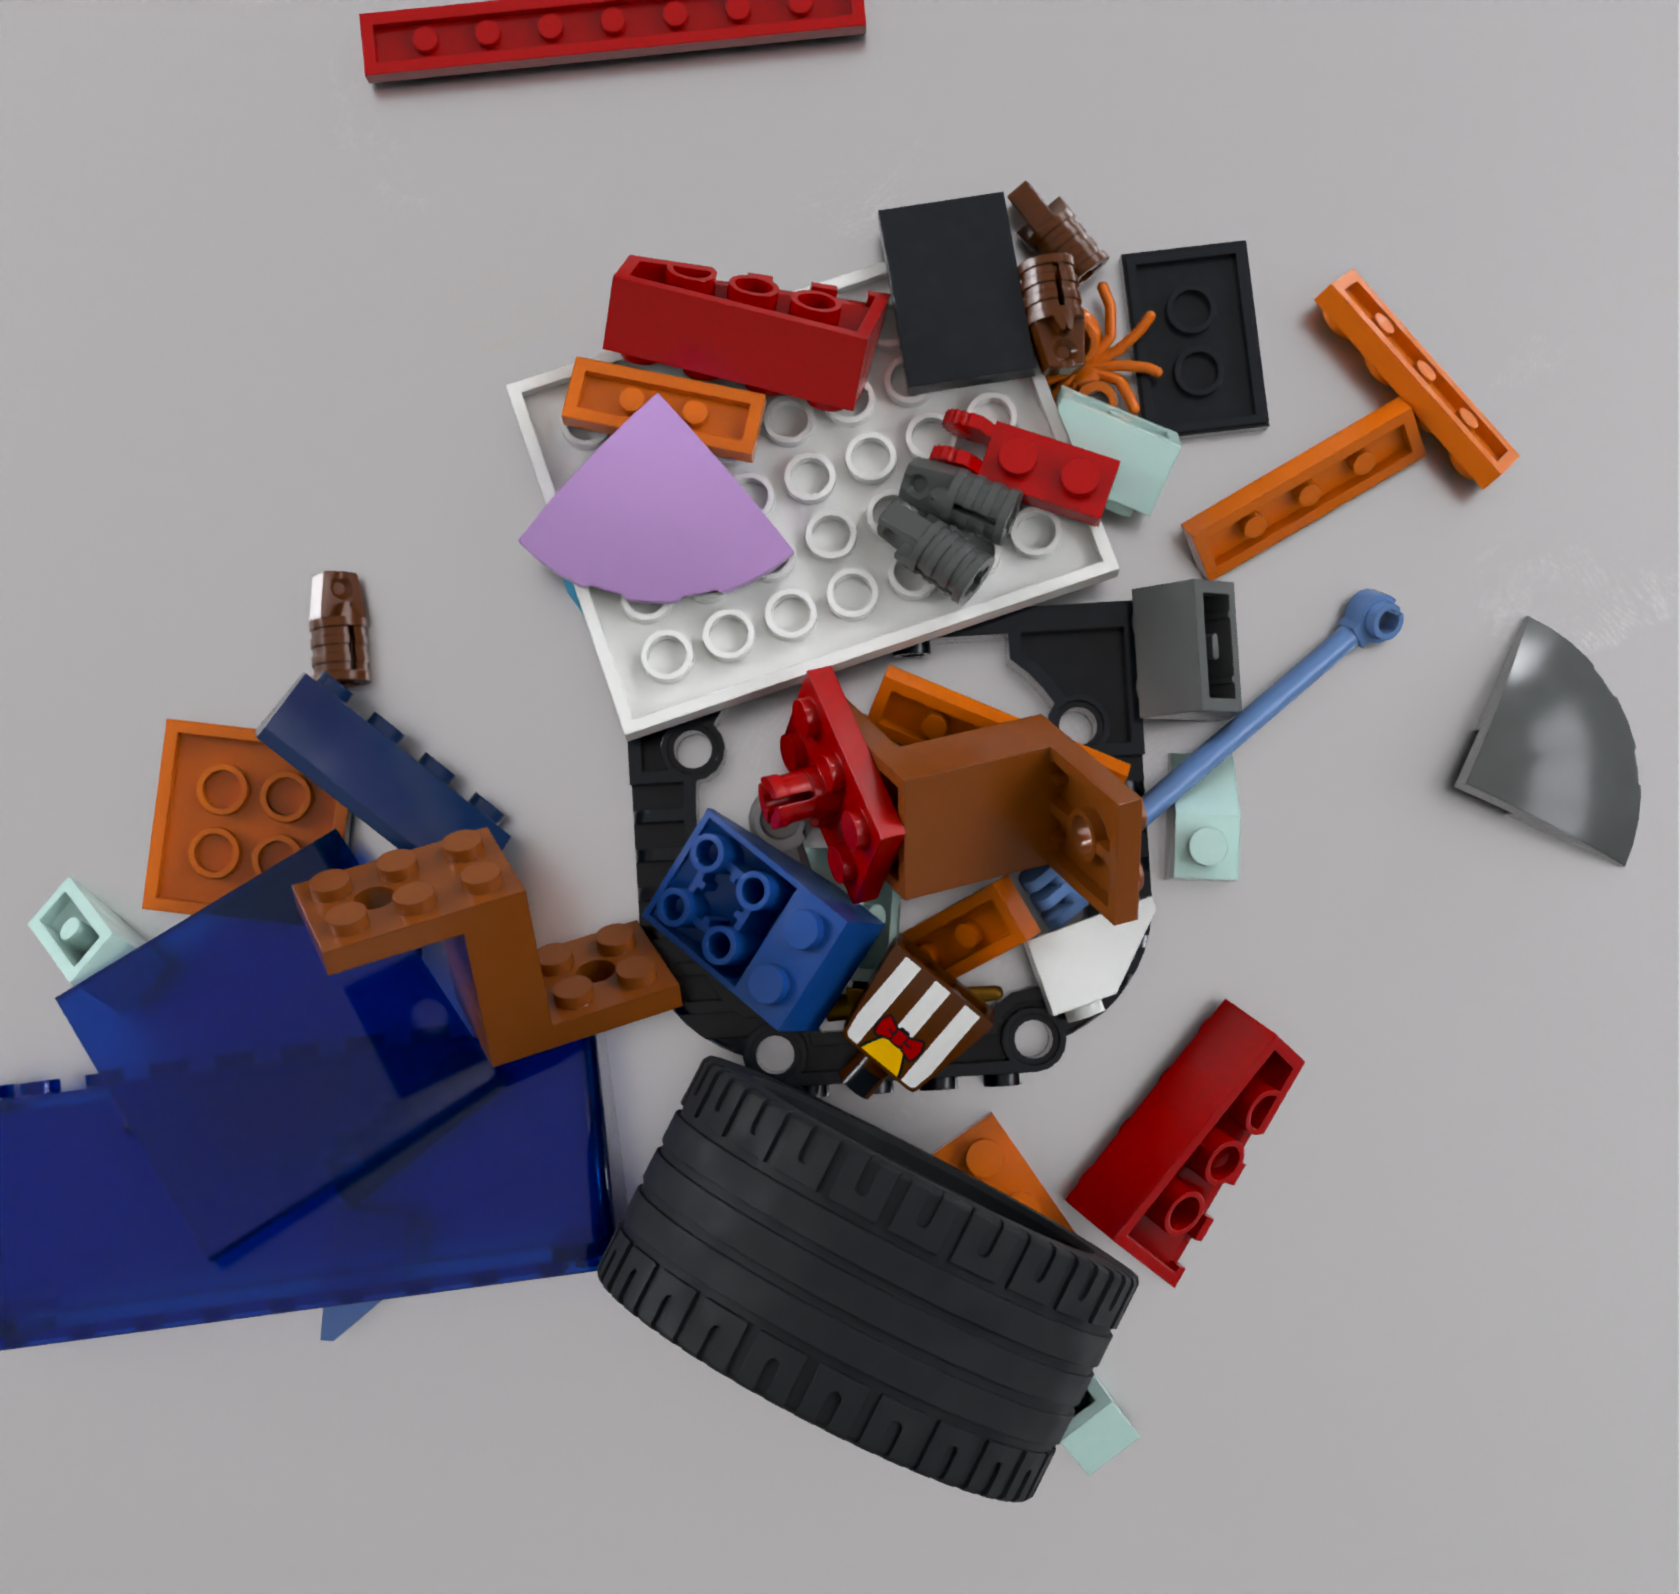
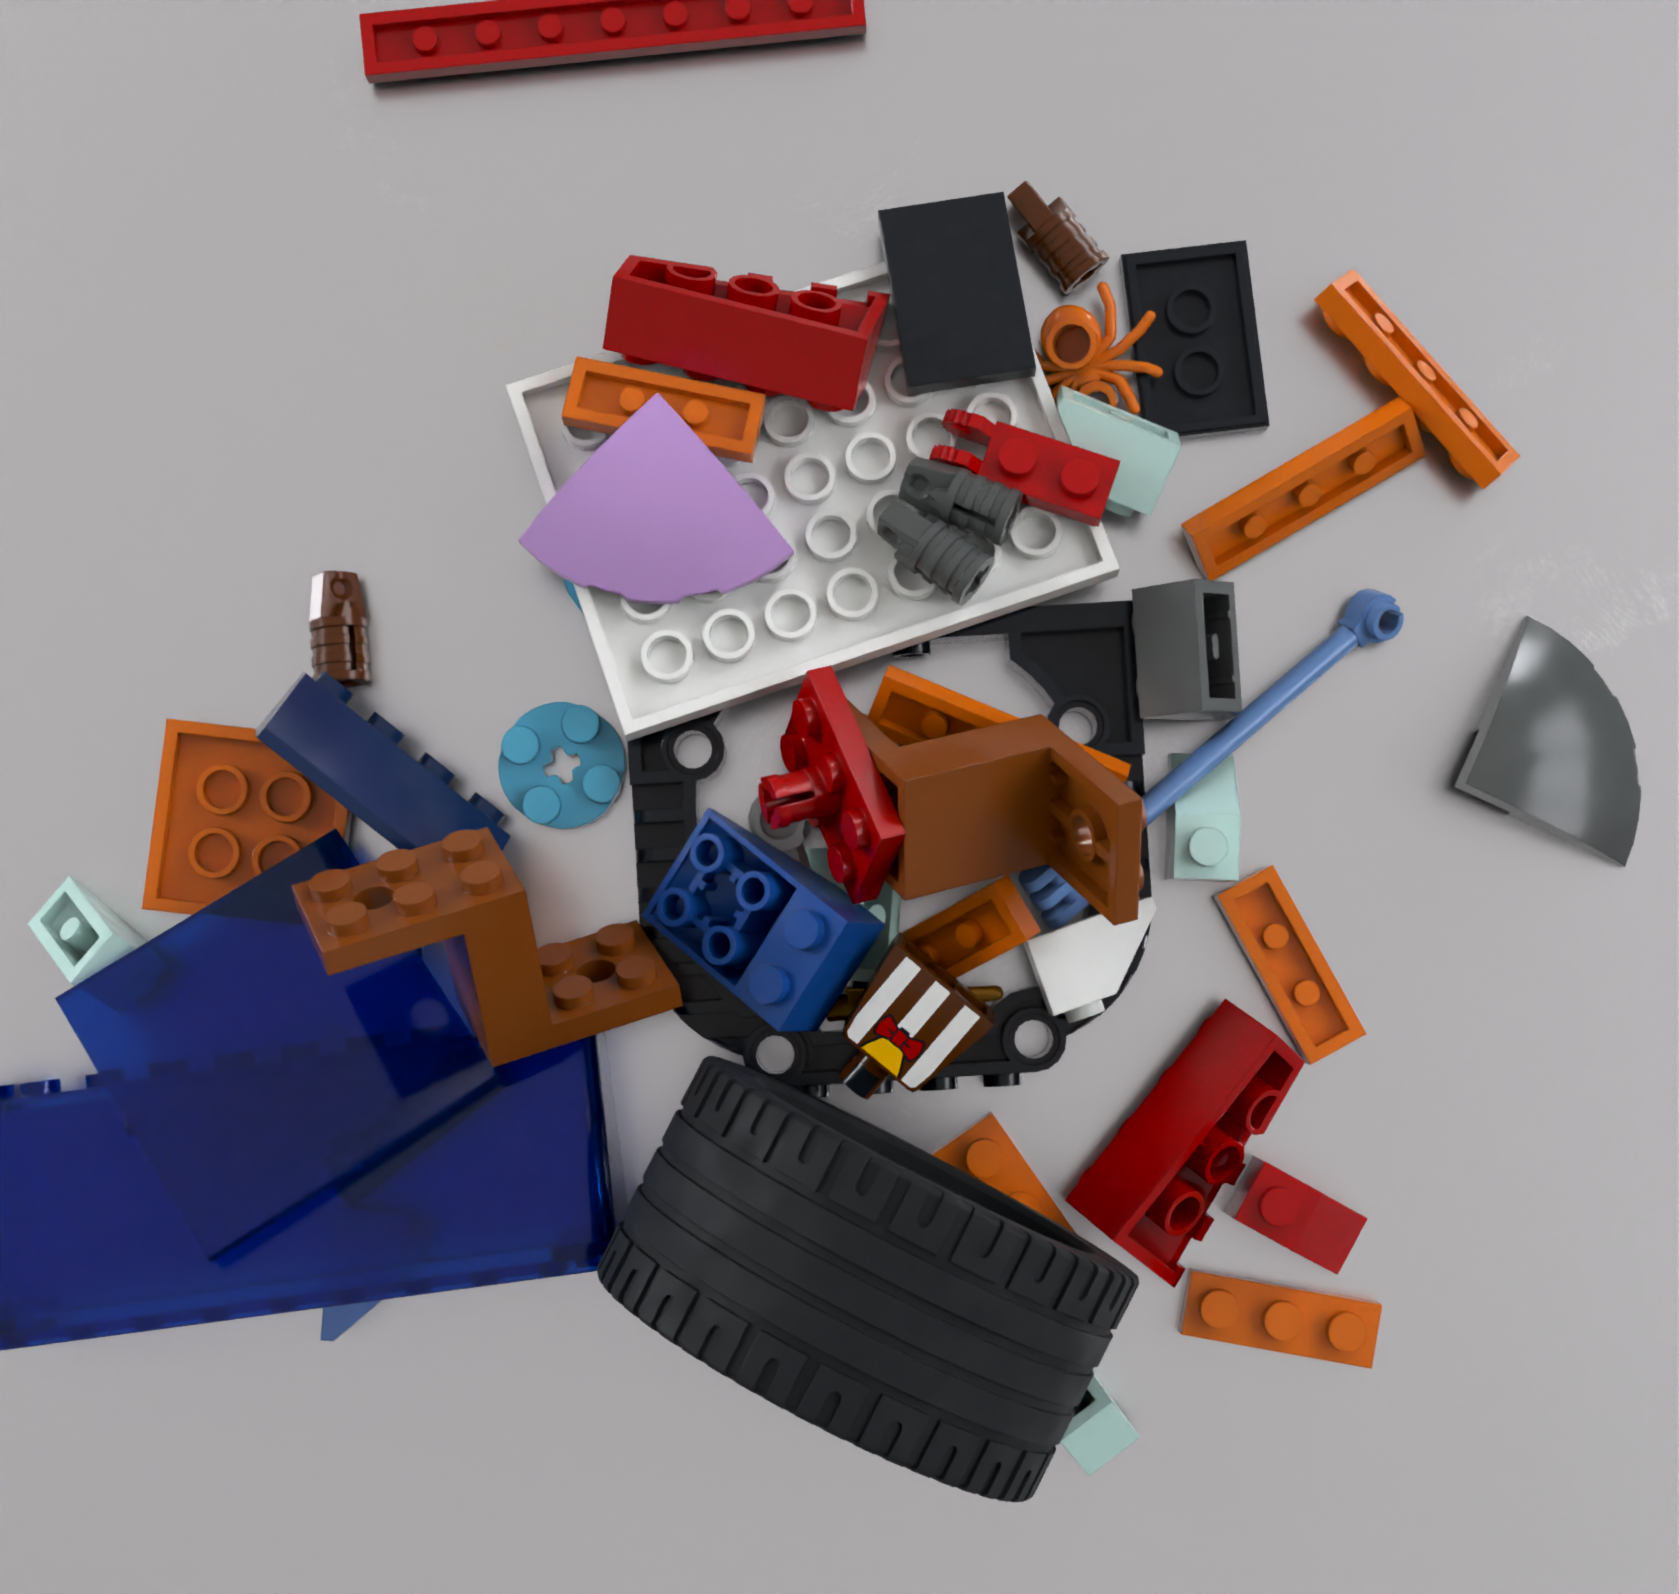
reddish brown hinge [1018,253,1085,376] -> none
none -> medium azure plate [498,702,627,830]
none -> orange plate [1178,1268,1382,1369]
none -> orange plate [1214,865,1366,1065]
none -> red slope [1223,1156,1368,1275]

